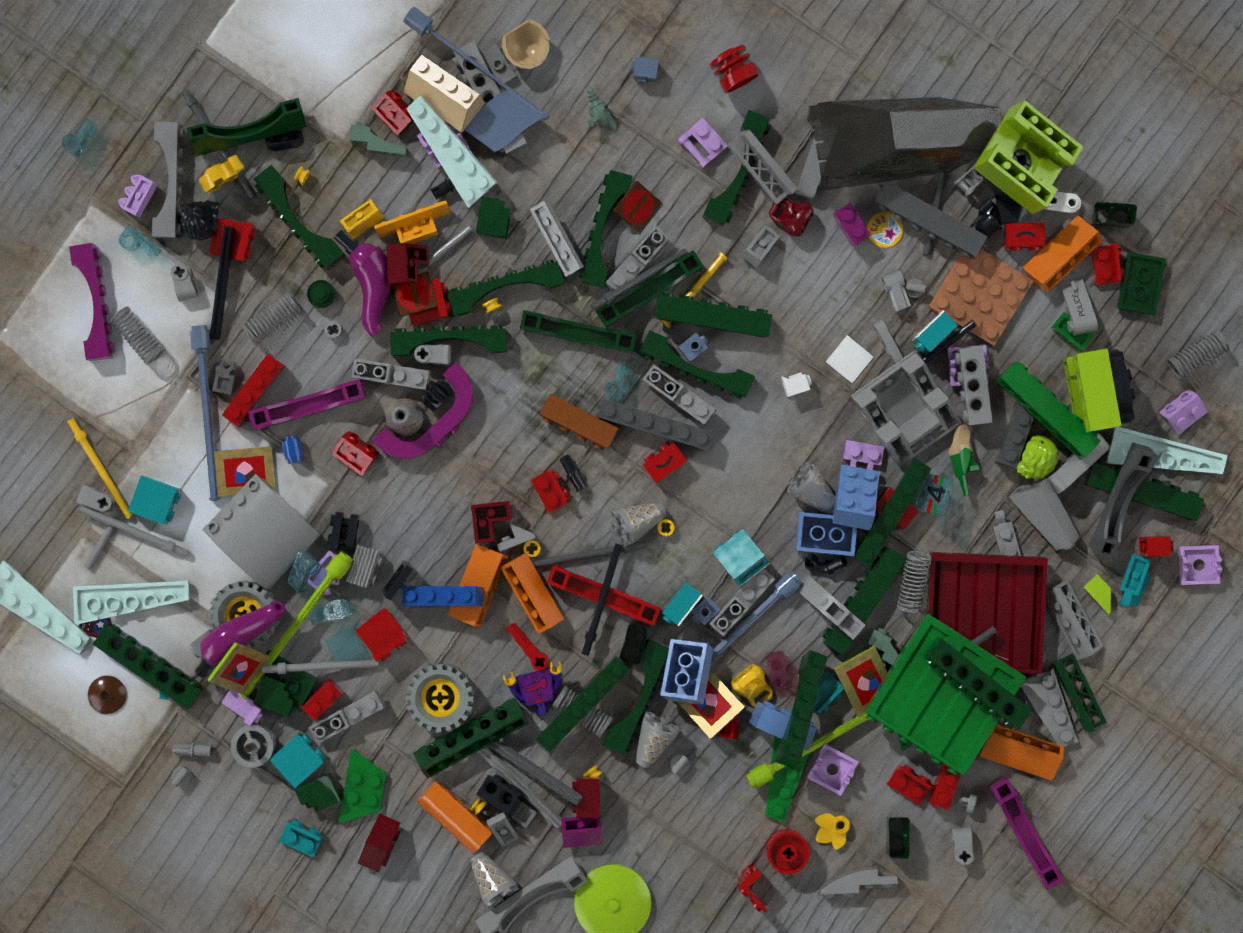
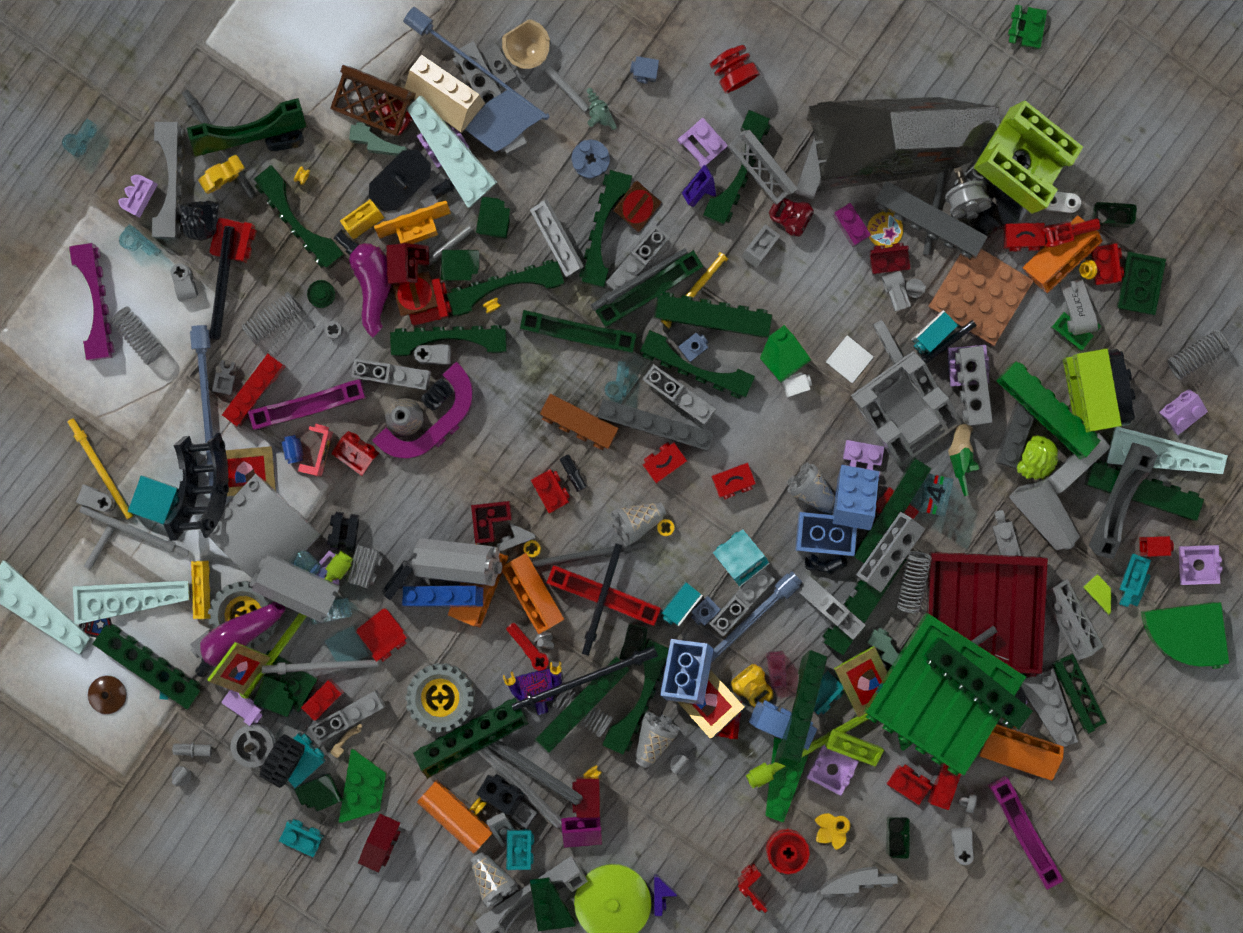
none -> black fence [163,433,229,541]
none -> yellow plate [191,561,211,619]
none -> light grey brick [249,554,340,623]
none -> black tyre [259,734,305,788]
none -> coral panel [298,424,333,477]
none -> reddish brown fence [330,65,416,136]
none -> tan piece [331,724,362,758]
none -> black shield [369,150,431,211]
none -> light grey brick [412,538,502,586]
none -> dark green piece [441,250,480,281]
none -> teal bracket [506,829,534,870]
none -> black bar [511,645,658,711]
none -> dark green wing [530,877,576,931]
none -> light grey plate [534,631,554,650]
none -> light grey bar [545,66,589,112]
none -> sand blue plate [572,140,610,179]
none -> dark purple slope [654,874,678,916]
none -> dark purple slope [682,165,716,207]
none -> red brick [711,463,756,500]
none -> green slope [760,325,811,383]
none -> lime plate [825,729,884,767]
none -> light grey brick [856,512,925,592]
none -> dark red bracket [869,243,911,275]
none -> light grey wheel [945,167,992,219]
none -> green plate [1008,5,1047,49]
none -> red connector [1042,218,1100,247]
none -> yellow plate [1079,260,1097,279]
none -> green brick [1141,602,1229,669]

